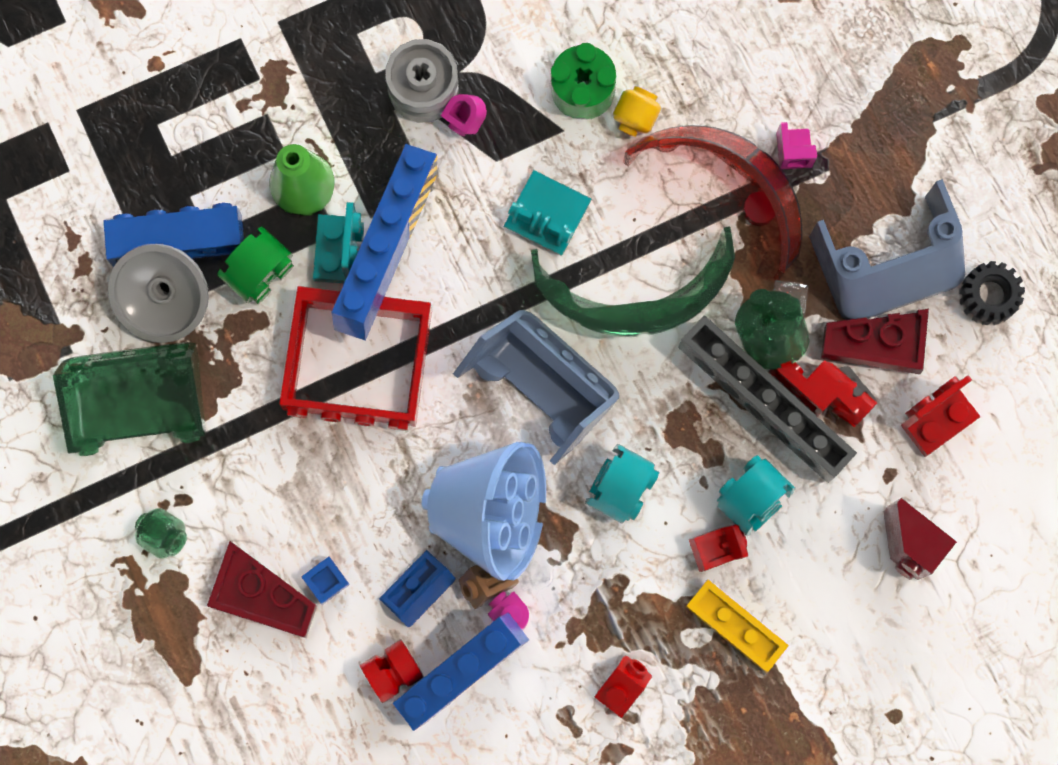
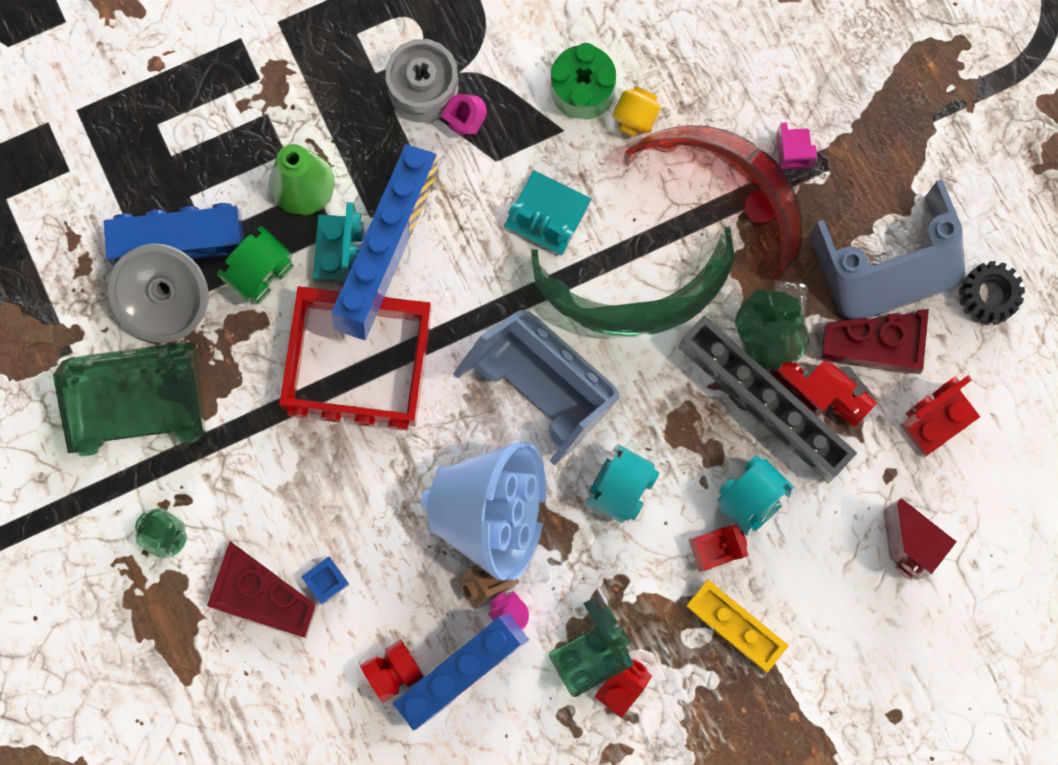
blue slope [379,550,456,627] -> none
none -> clear green bracket [549,597,634,697]

